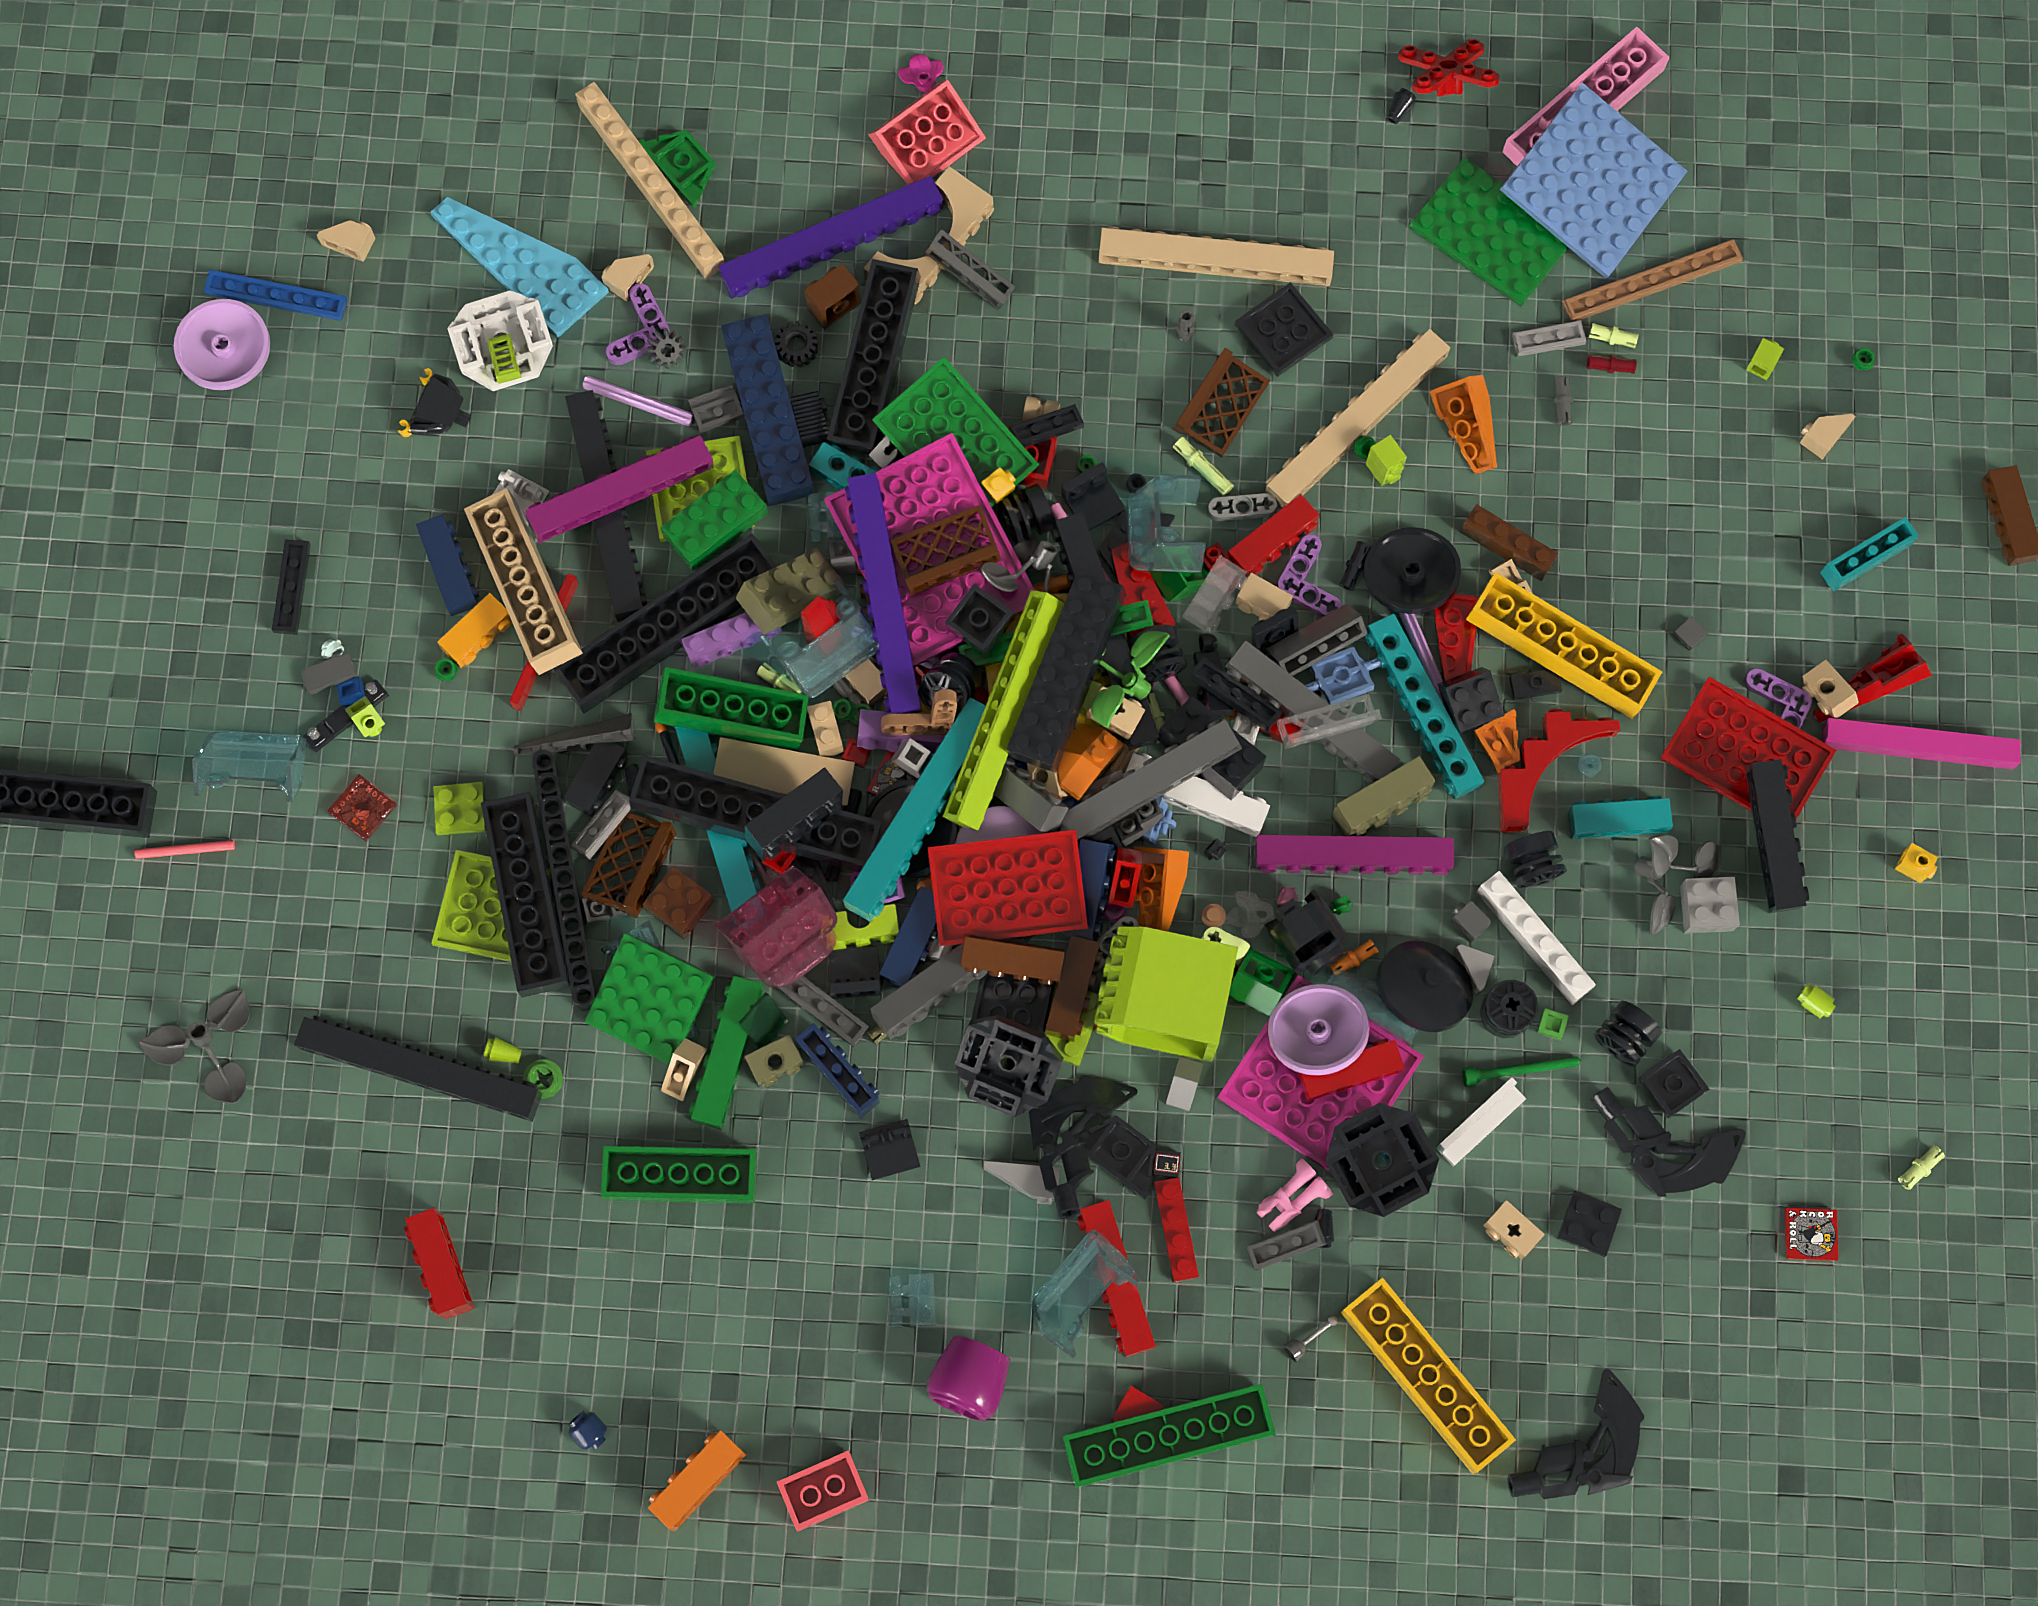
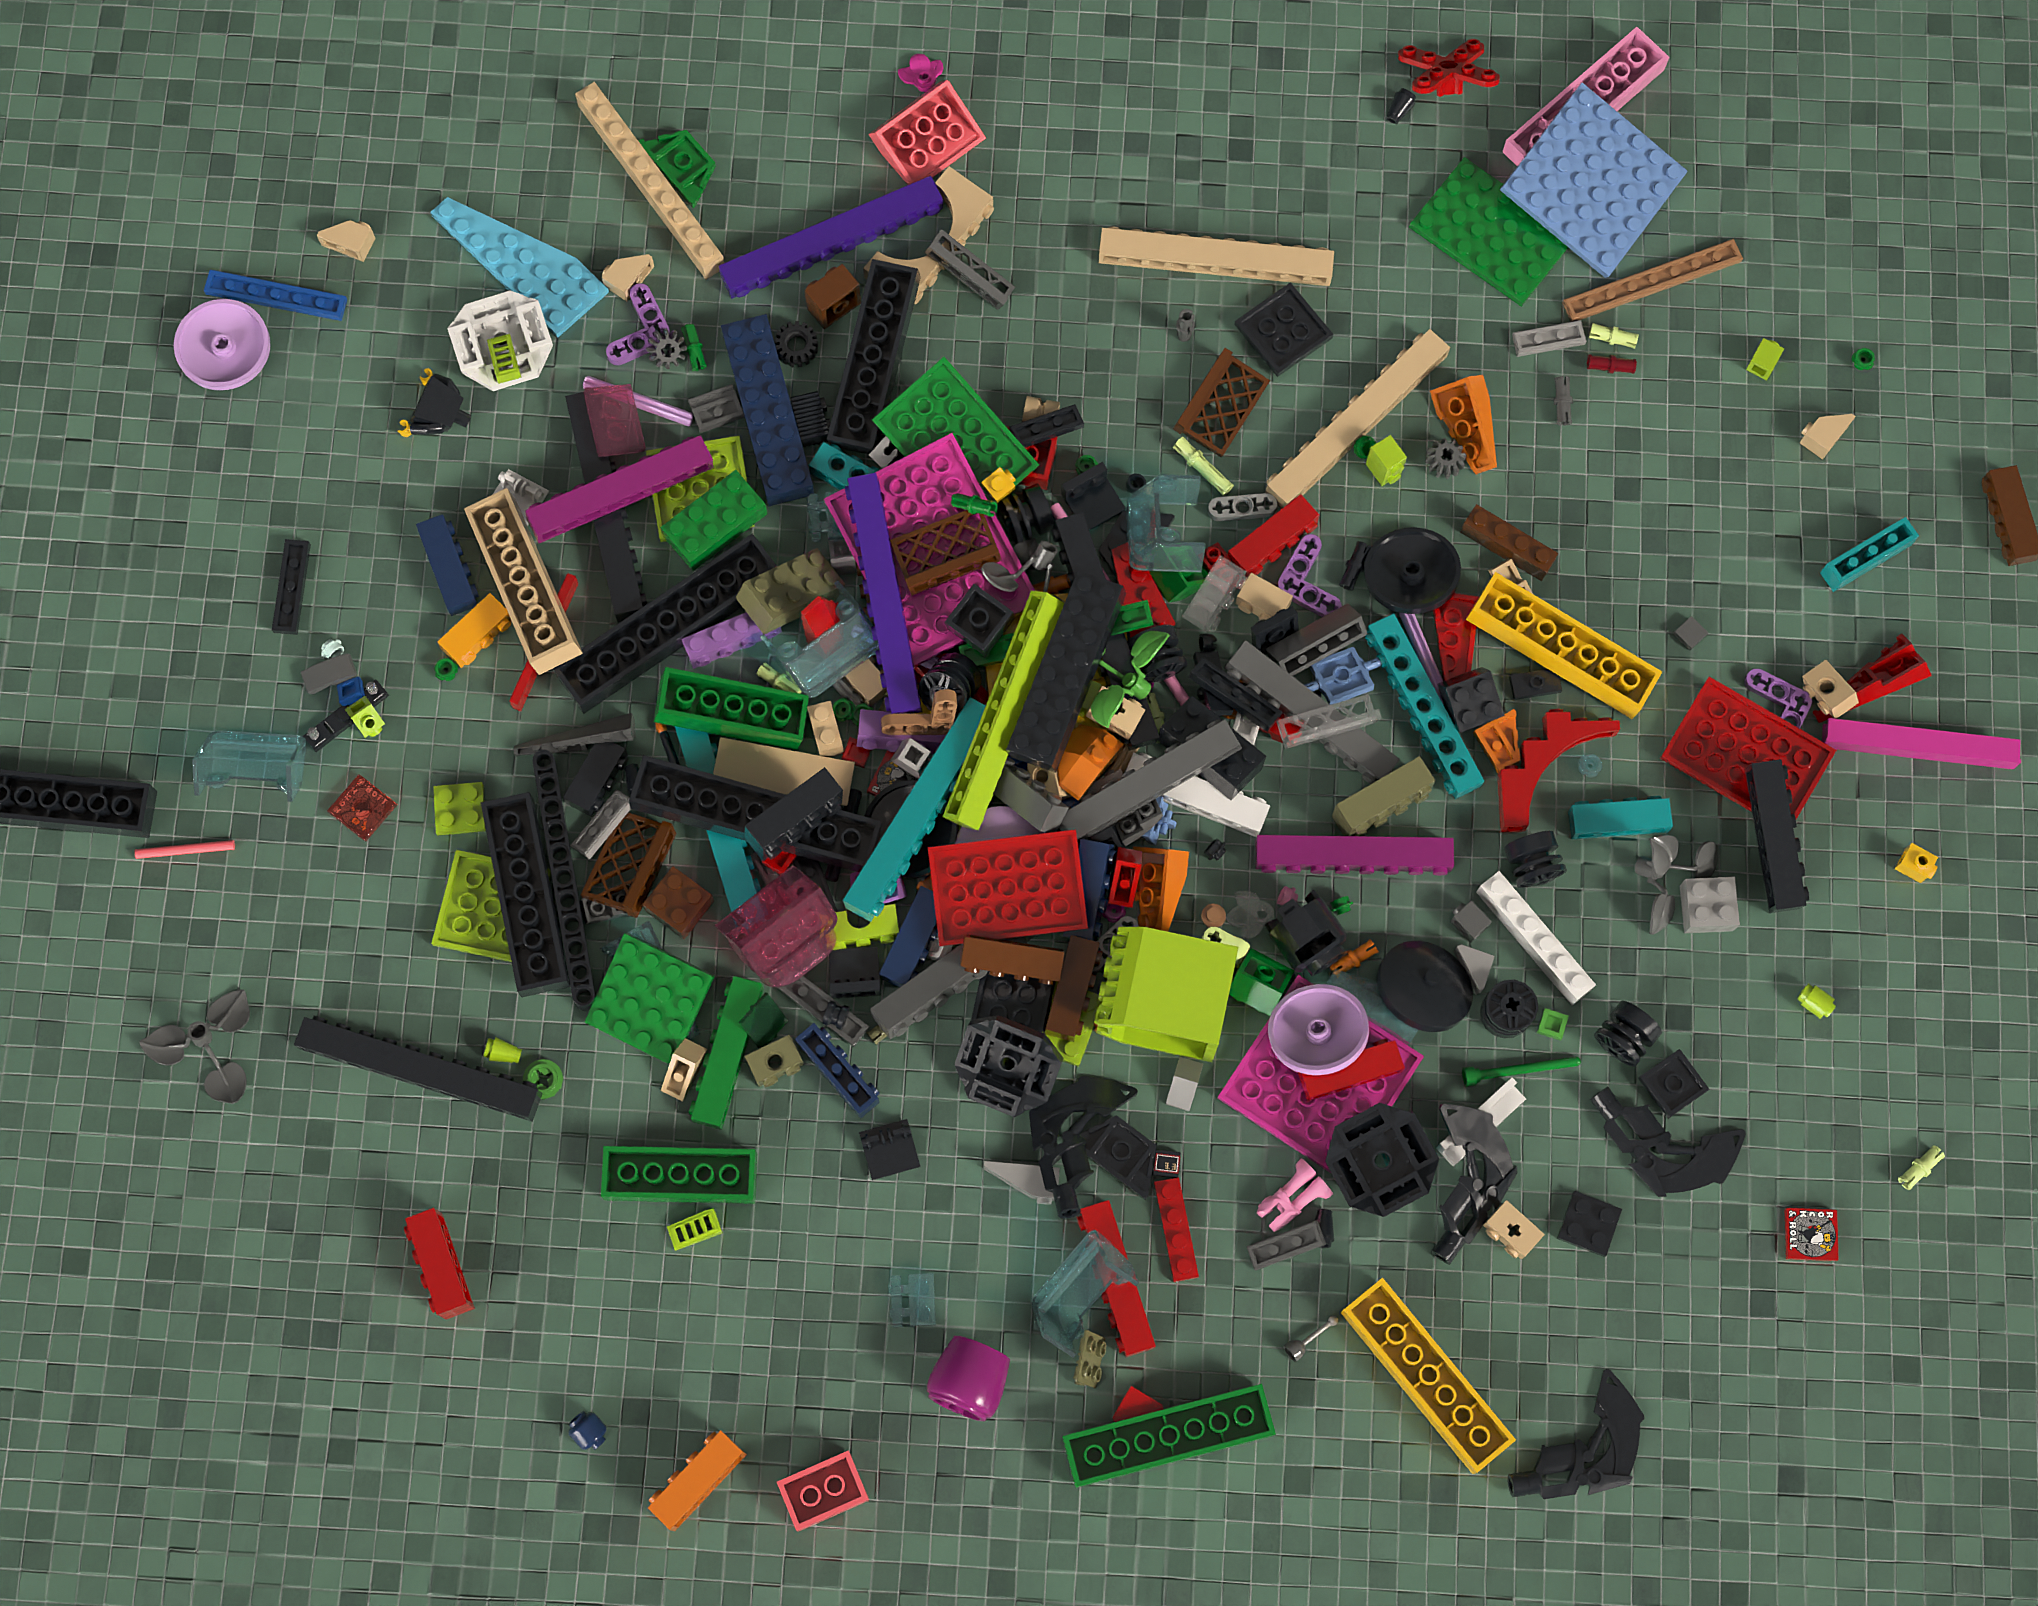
none -> clear pink tile [584,384,646,457]
none -> lime slope [667,1208,723,1251]
none -> green axle [681,324,707,371]
none -> black wheel [823,1000,850,1030]
none -> green axle [951,493,997,517]
none -> olive hinge [1073,1330,1106,1389]
none -> dark grey gear [1425,438,1466,480]
none -> black piece [1431,1104,1517,1265]

